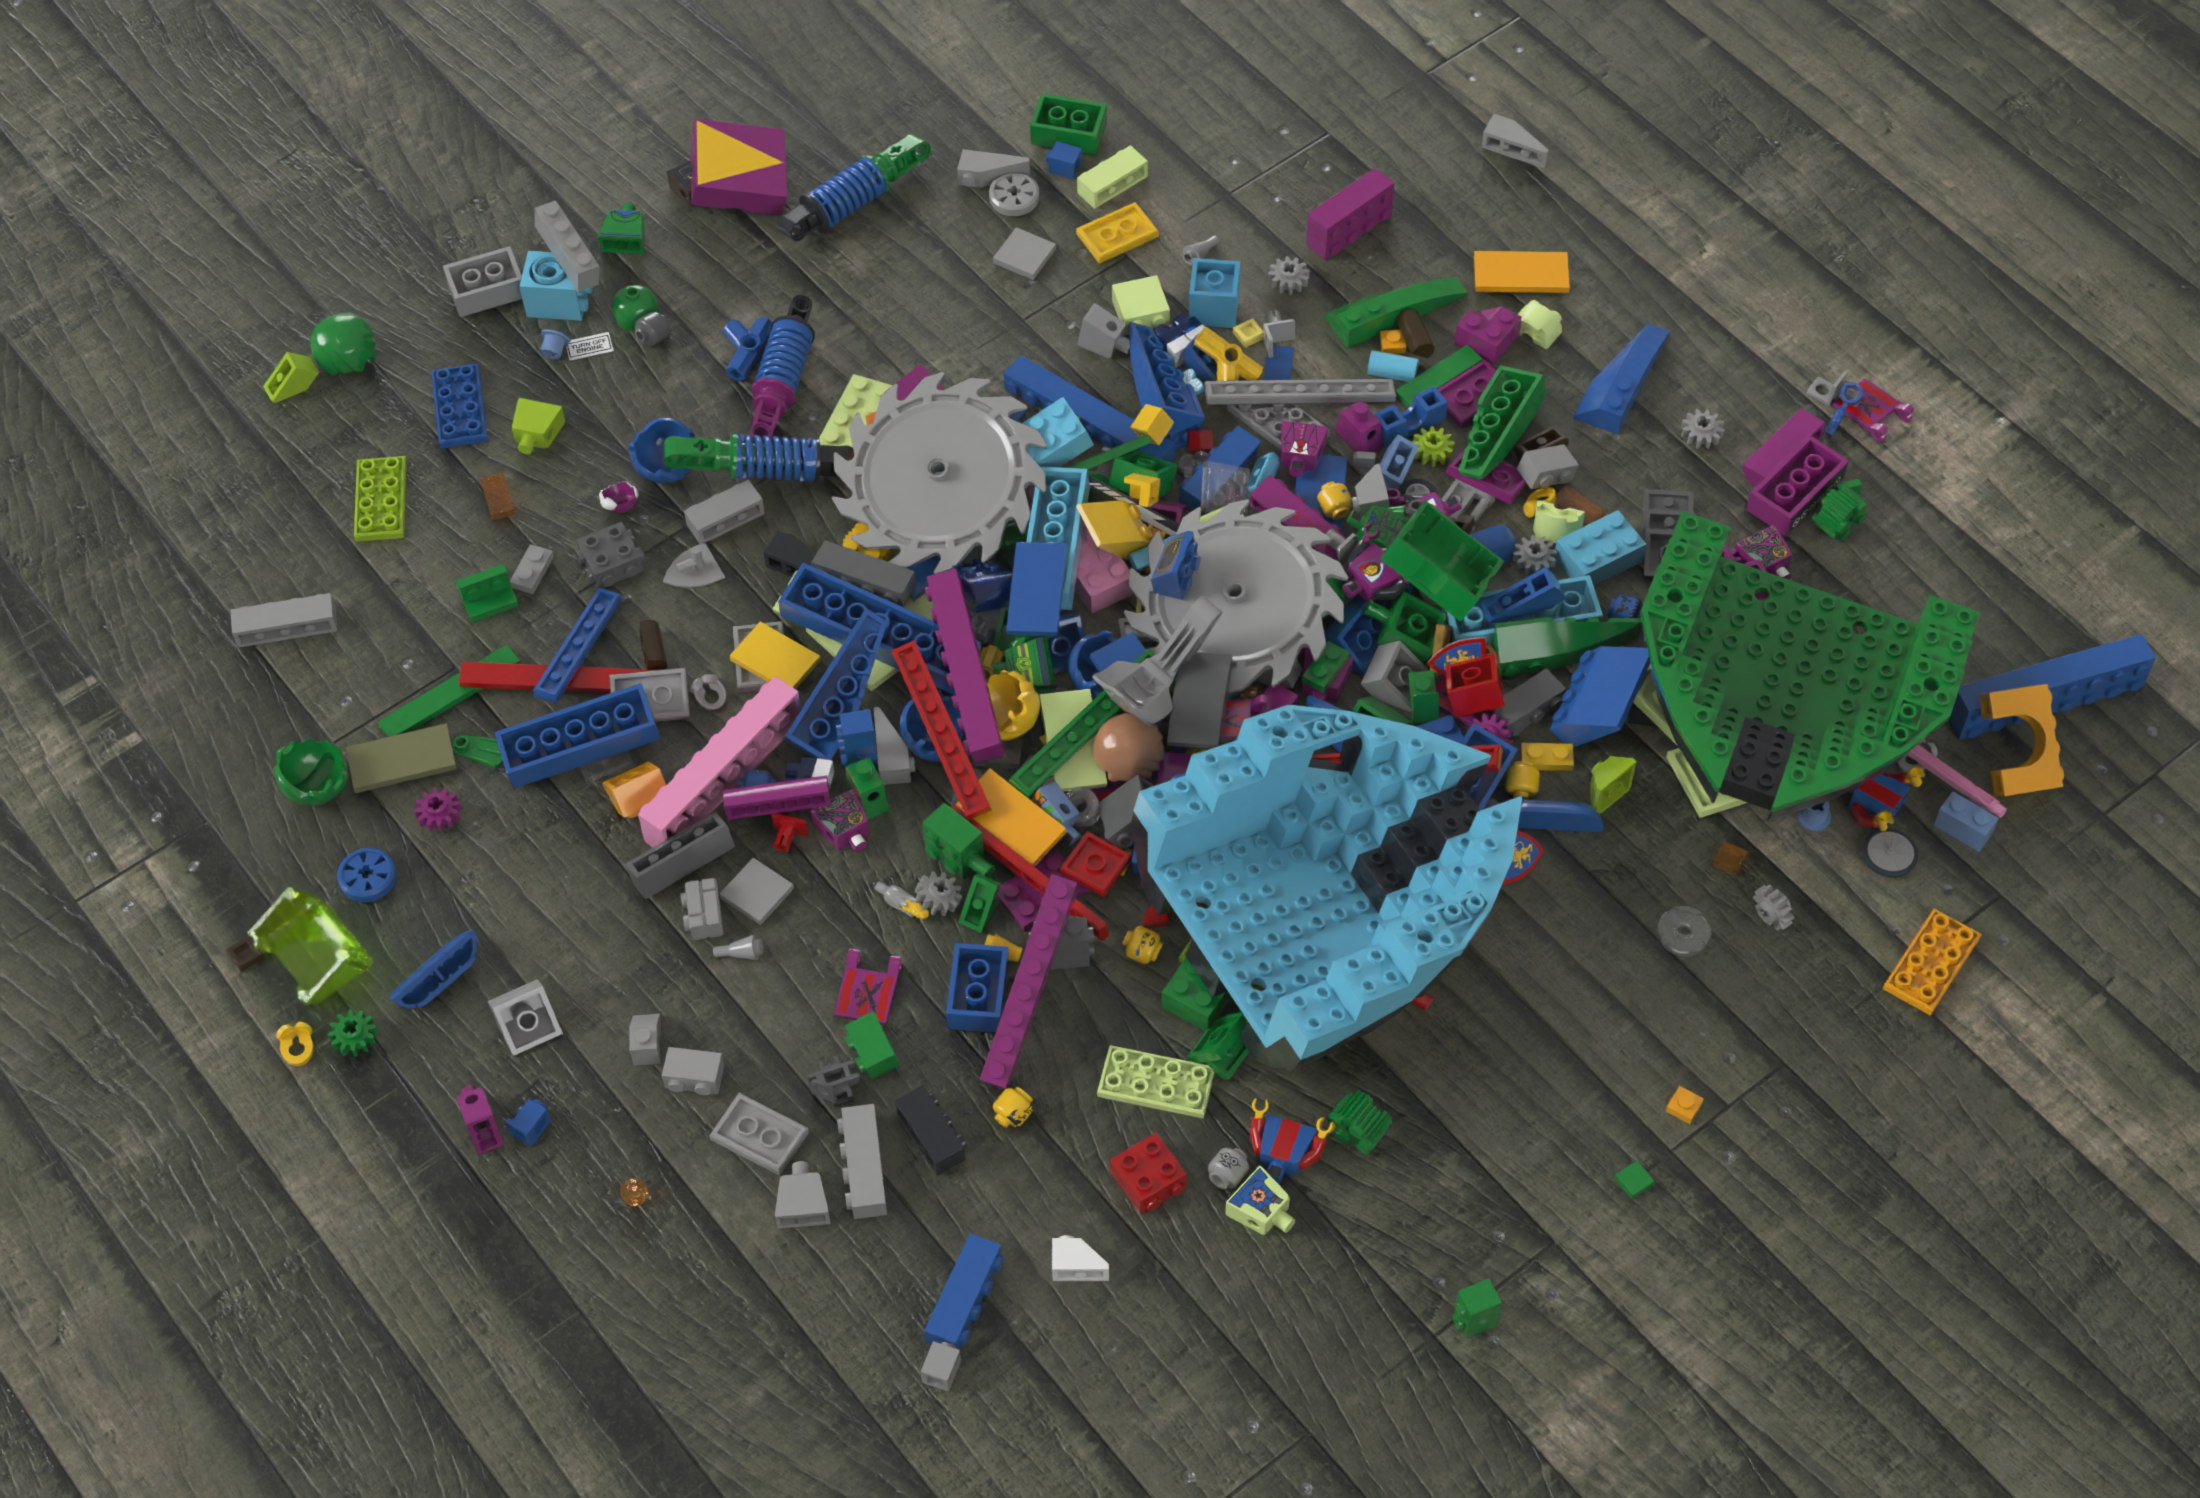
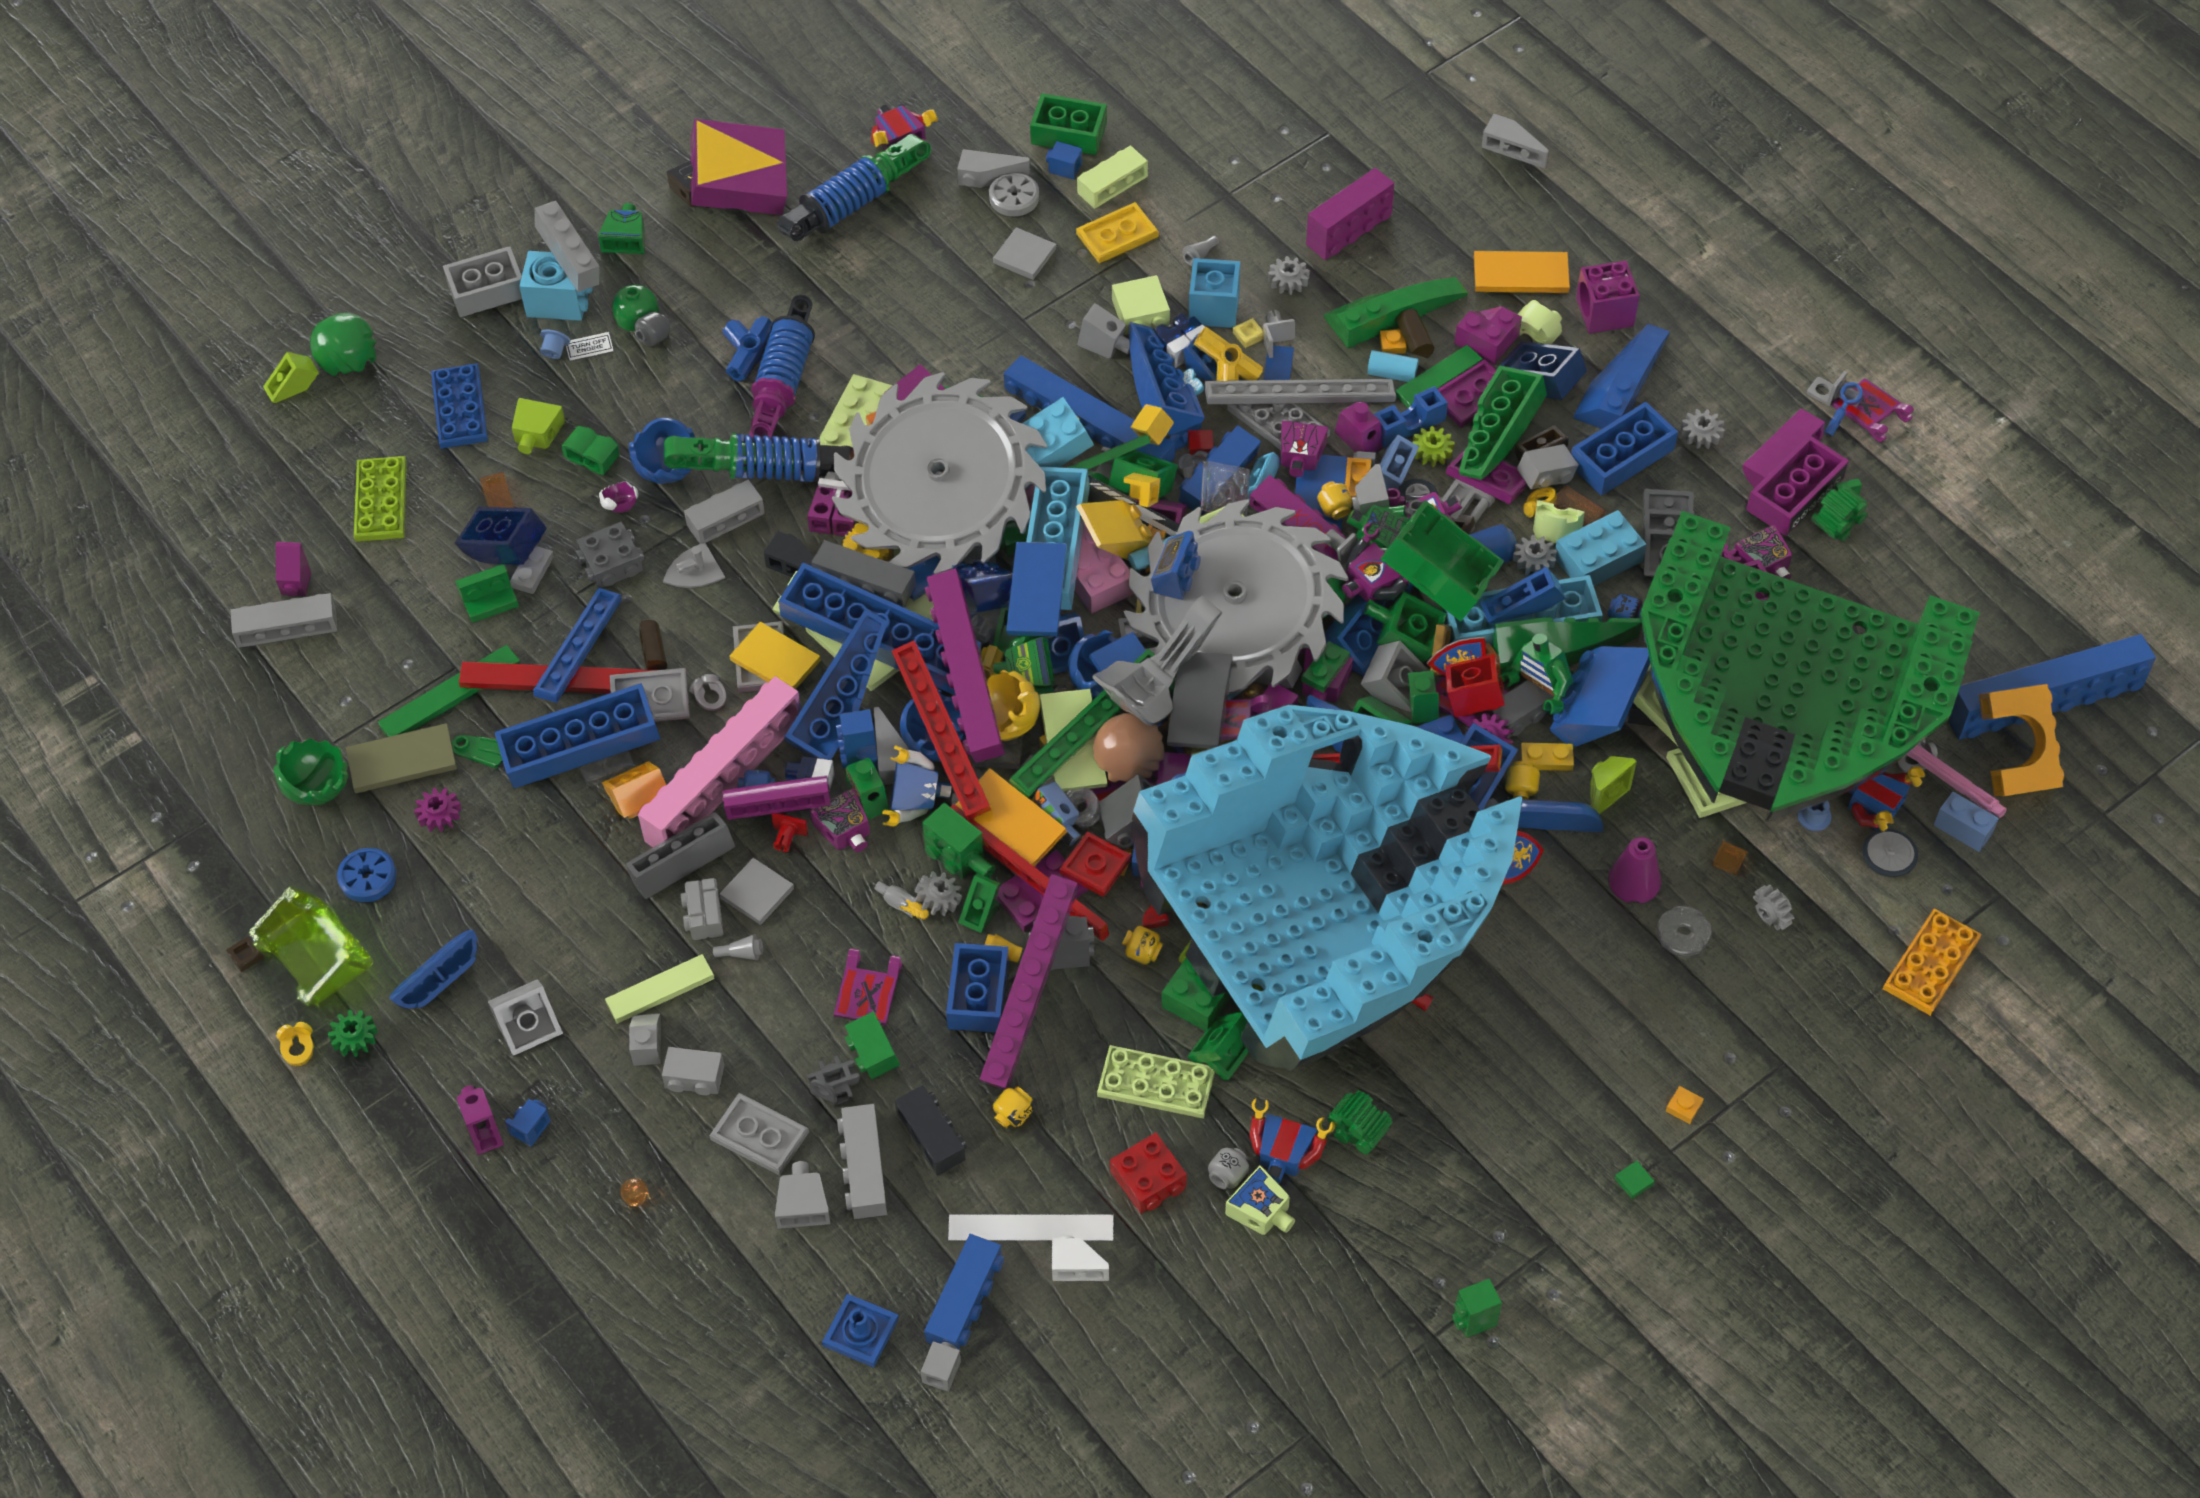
none -> magenta slope [275,542,311,597]
none -> clear blue brick [455,507,547,565]
none -> green brick [562,426,620,475]
none -> yellowish green tile [605,954,715,1024]
none -> magenta hips [807,472,857,536]
none -> blue plate [822,1294,899,1368]
none -> torso [871,105,938,153]
none -> torso [883,745,952,827]
none -> white sticker [948,1215,1113,1240]
none -> light orange plate [1345,457,1371,498]
none -> dark blue slope [1496,341,1587,400]
none -> green torso [1501,634,1573,714]
none -> blue brick [1571,402,1678,496]
none -> magenta brick [1576,260,1640,334]
none -> magenta cone [1609,837,1661,903]

